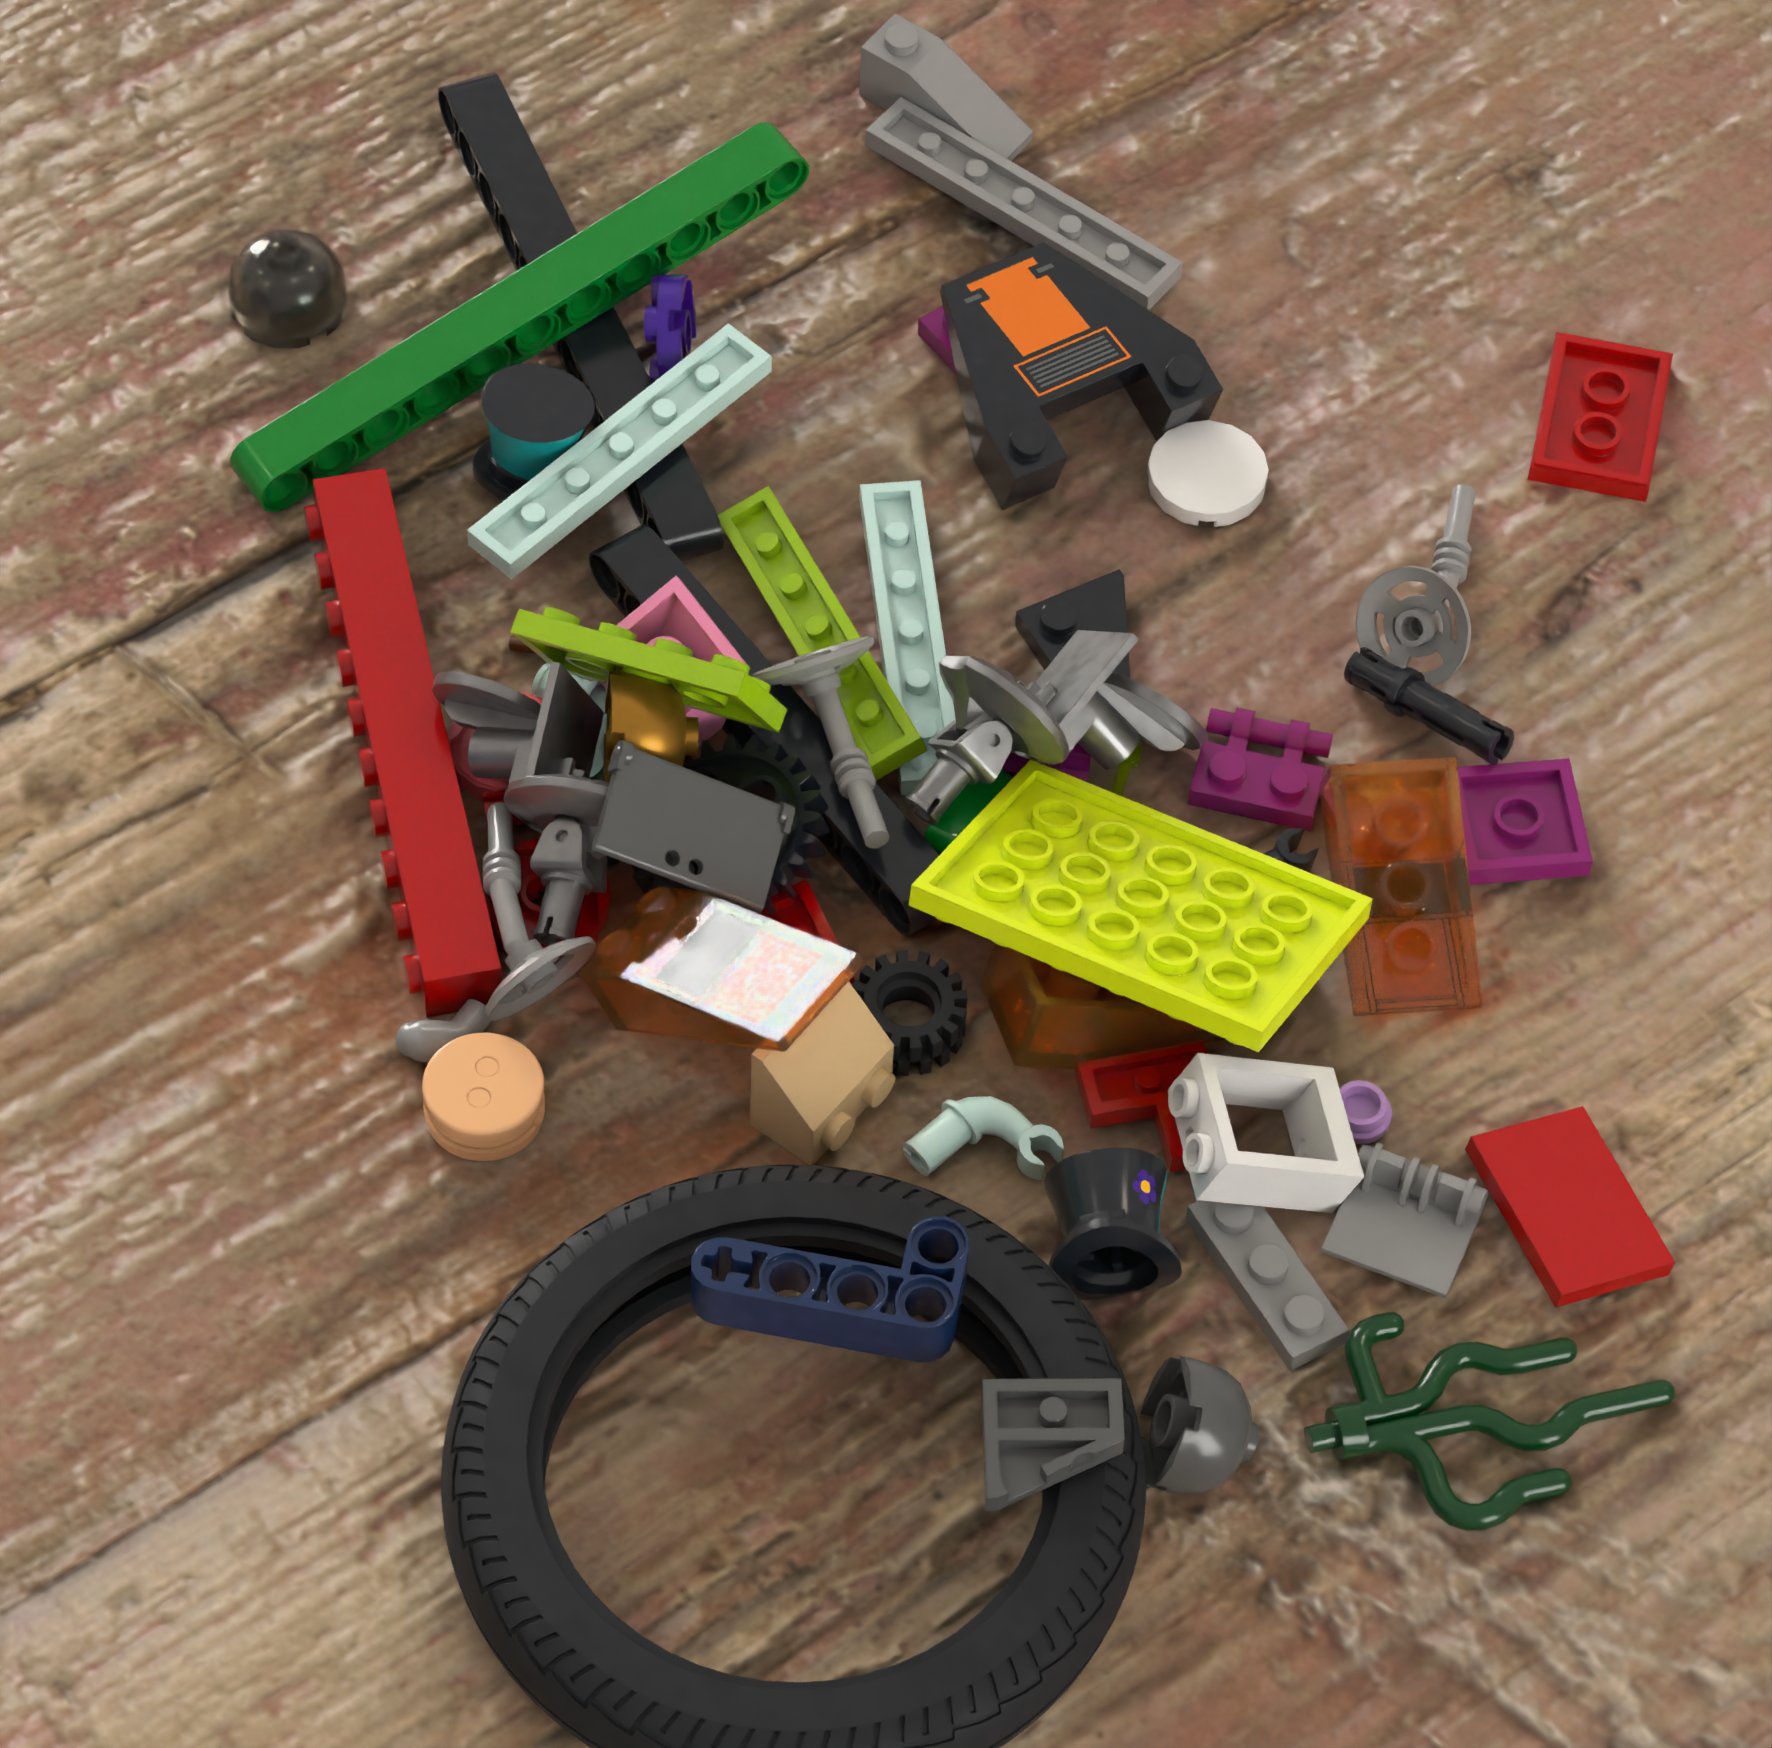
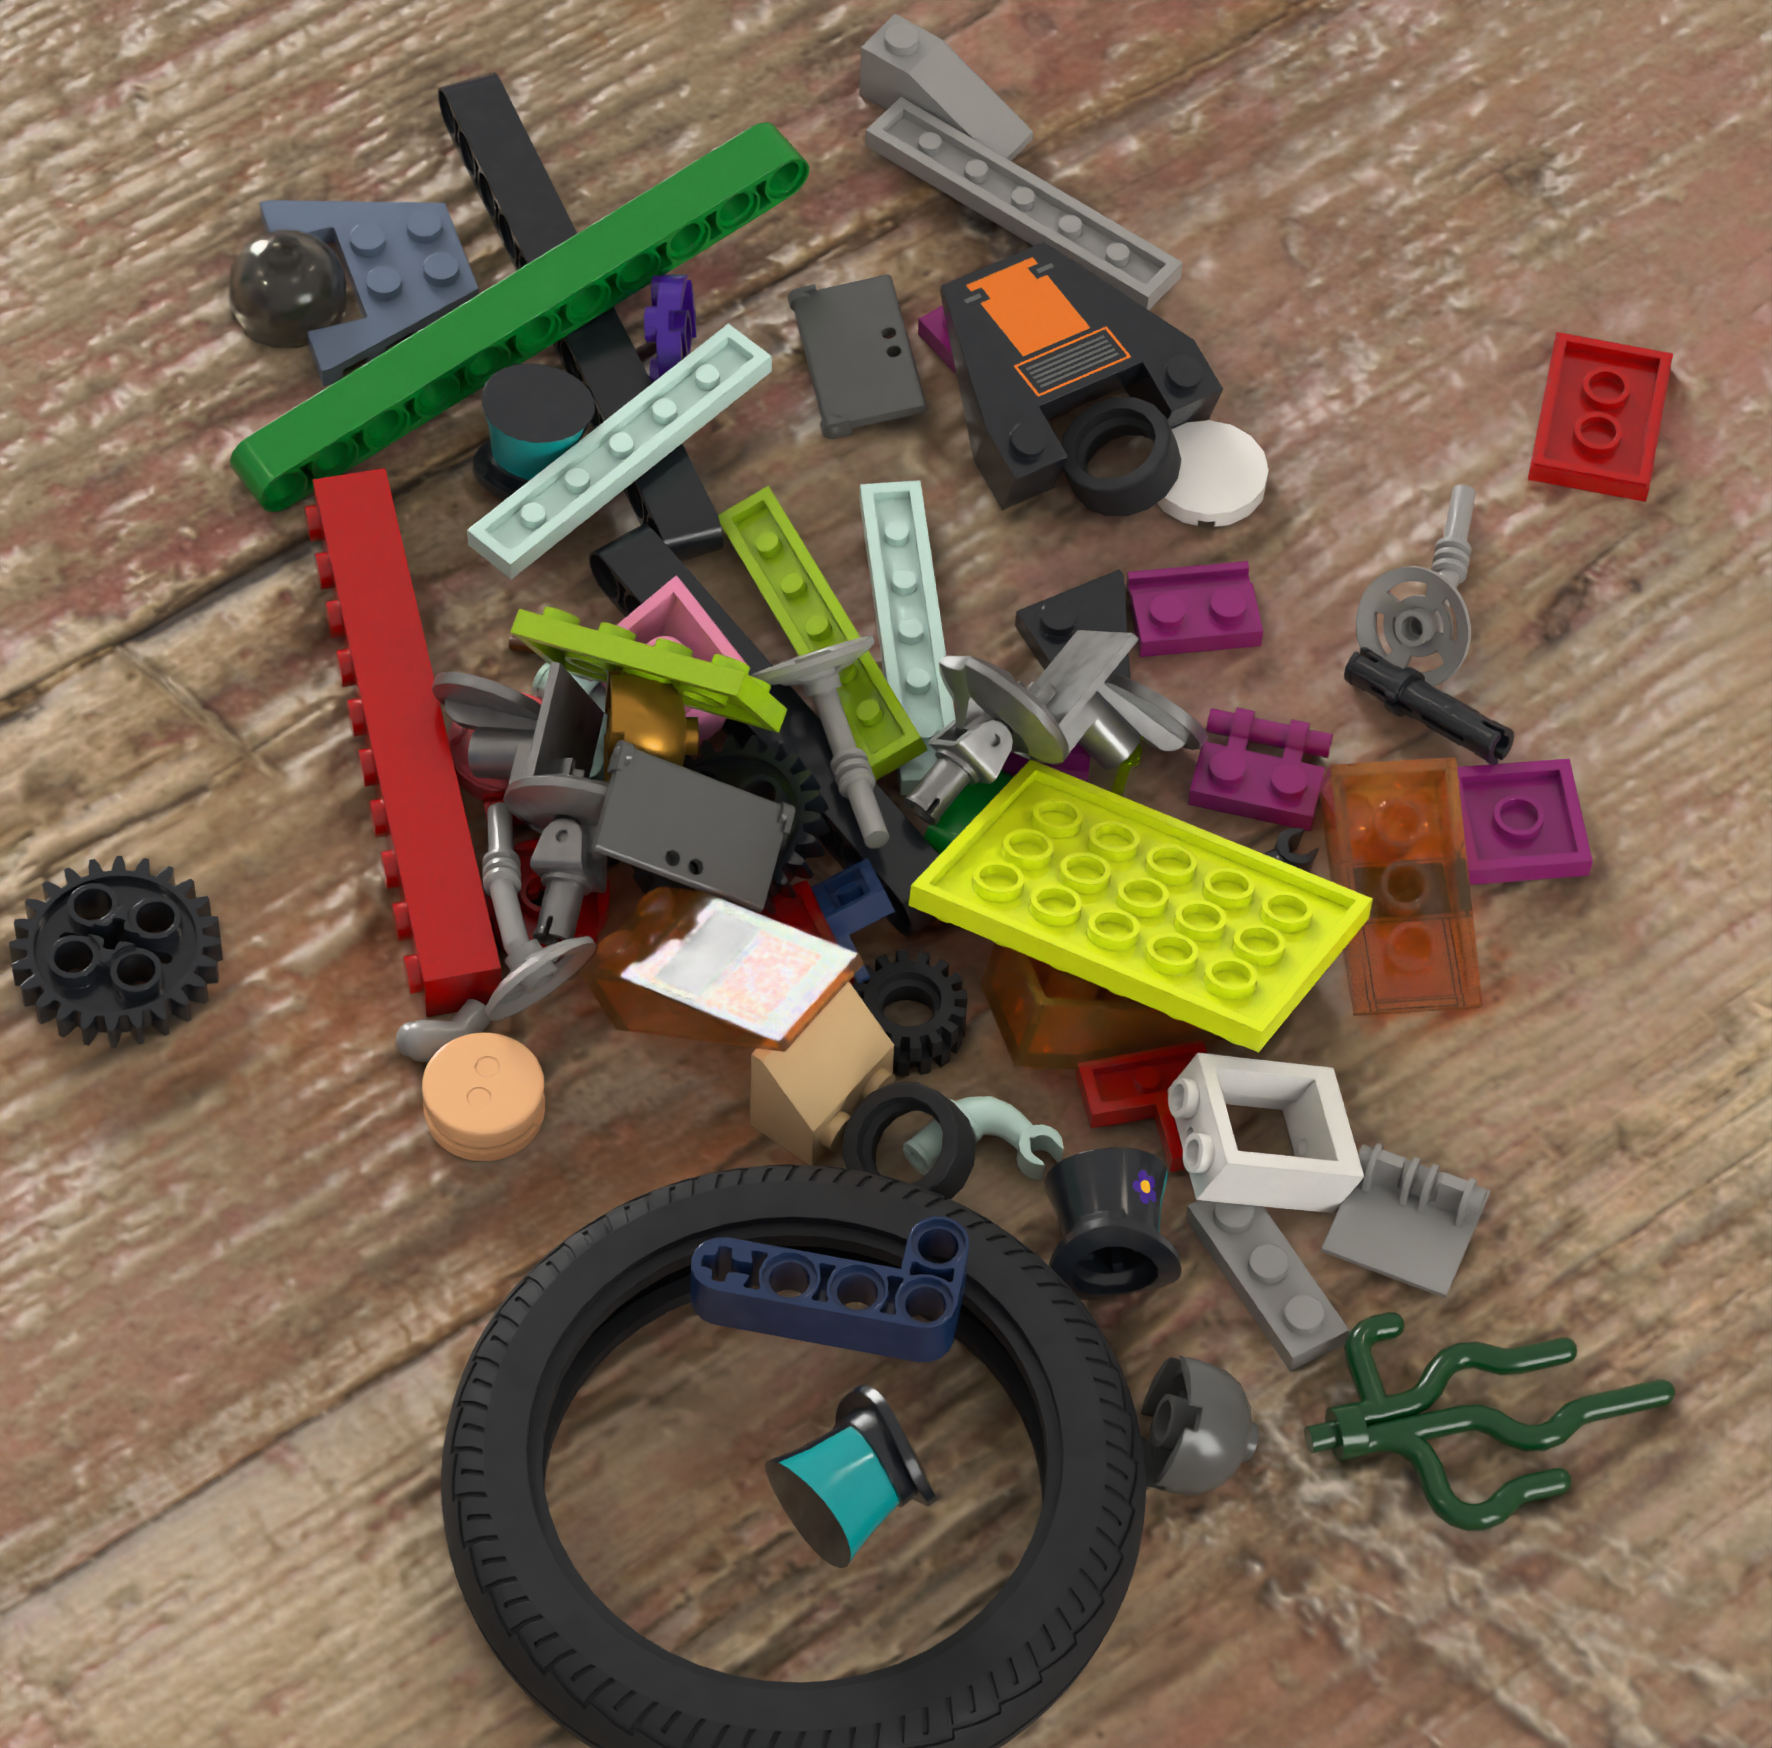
dark grey wing [981,1378,1125,1511] -> none
lavender plate [1339,1080,1392,1144] -> none
red tile [1465,1106,1675,1308] -> none
none -> black gear [9,856,223,1048]
none -> sand blue wing [260,200,479,386]
none -> hat [765,1385,938,1568]
none -> dark grey door [788,274,927,439]
none -> dark blue panel [811,858,895,984]
none -> black tyre [842,1082,976,1199]
none -> black tyre [1061,397,1182,516]
none -> magenta plate [1126,561,1263,657]

